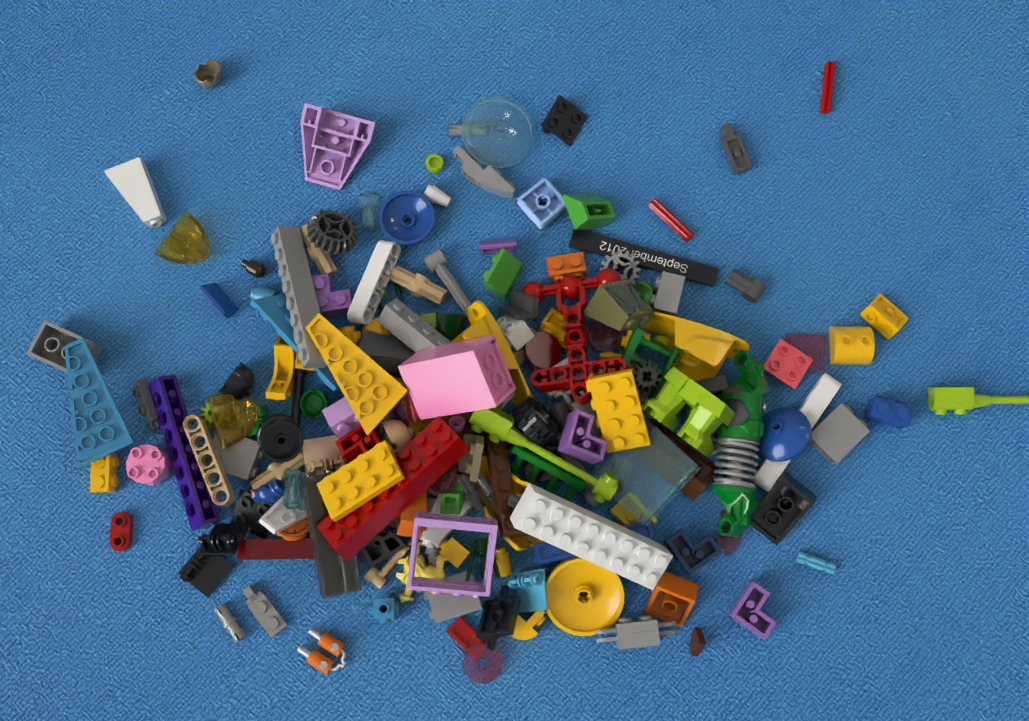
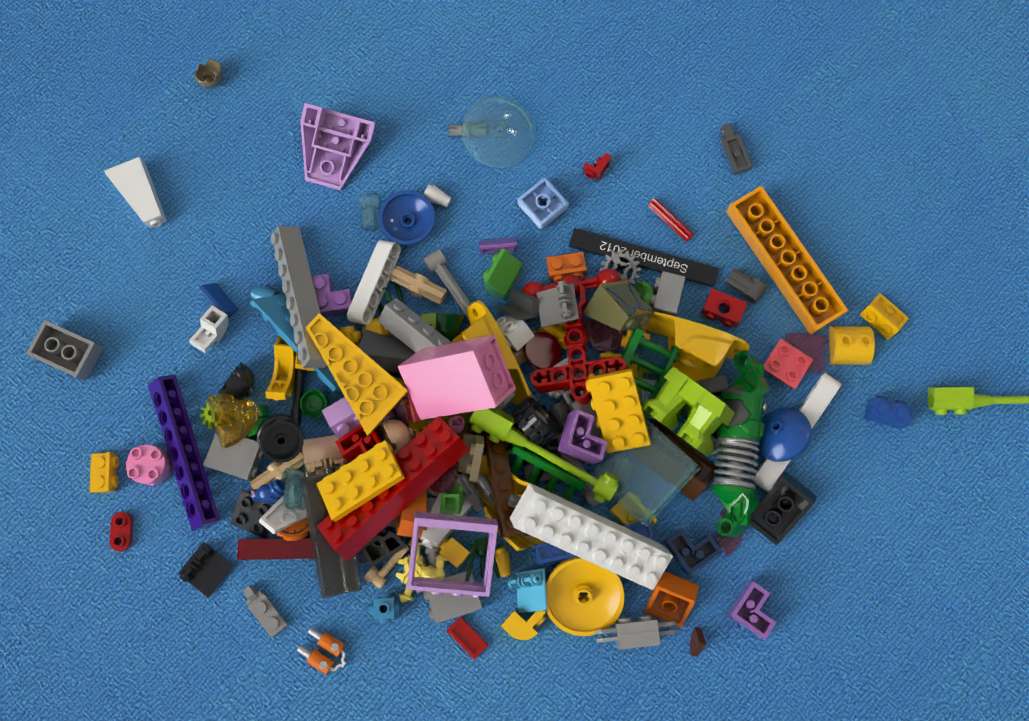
dark azure wing [64,338,135,469] -> none
dark grey hinge [132,378,159,432] -> none
clear yellow brick [155,211,210,264] -> none
tan beam [183,415,235,506] -> none
black hinge [198,523,250,555] -> none
light grey pin [214,603,247,643] -> none
dark brown cylinder [241,259,266,278] -> none
tan piece [300,224,338,278] -> none
dark grey gear [307,208,358,256] -> none
lime tile [425,154,444,174] -> none
light grey slope [453,145,516,199] -> none
clear pink tile [463,642,503,684] -> none
black plate [476,585,521,650] -> none
black hinge [541,95,588,146] -> none
bright green slope [562,193,616,230] -> none
dark grey gear [633,360,662,393] -> none
lime tile [651,335,671,355] -> none
medium azure axle [796,552,836,574] -> none
light grey brick [809,403,870,465] -> none
red axle [820,61,836,114] -> none
none -> white brick [189,306,229,353]
none -> light grey hinge [537,281,579,328]
none -> red bracket [583,153,611,181]
none -> red brick [701,288,747,328]
none -> light orange brick [726,186,849,335]

